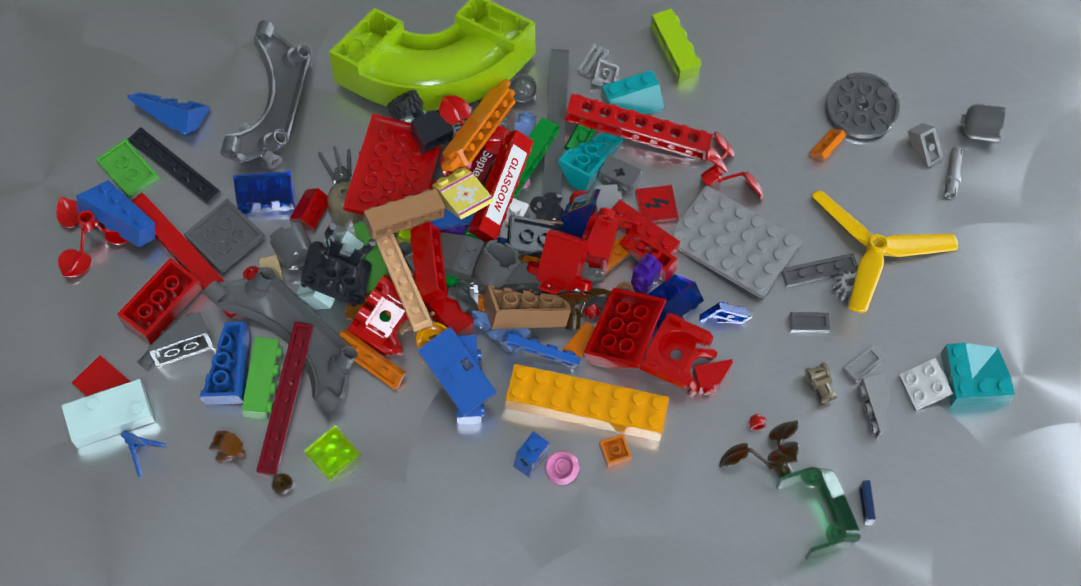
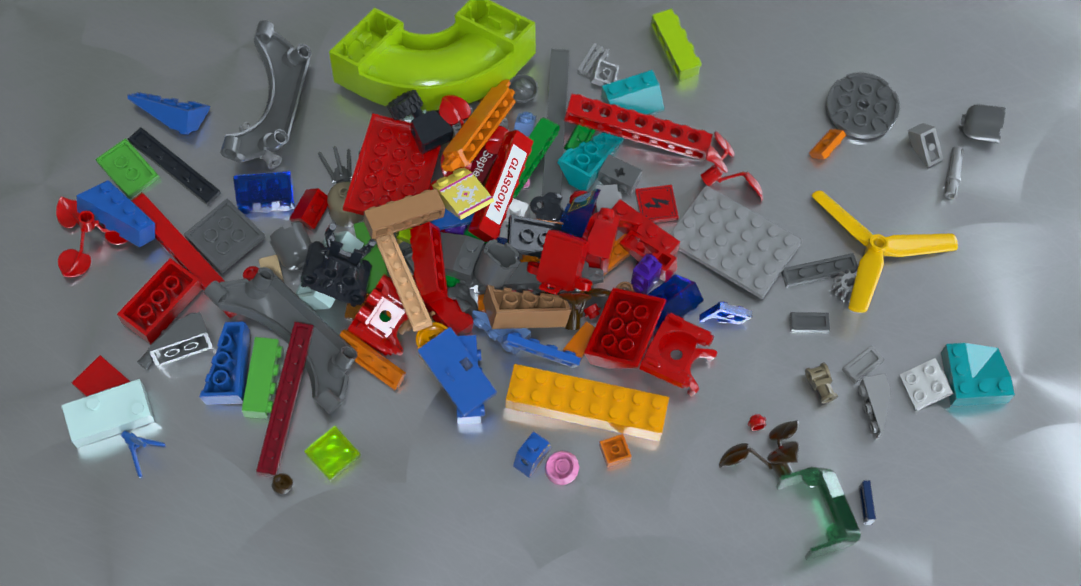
reddish brown piece [209,431,245,463] -> none
red slope [692,359,733,395] -> none

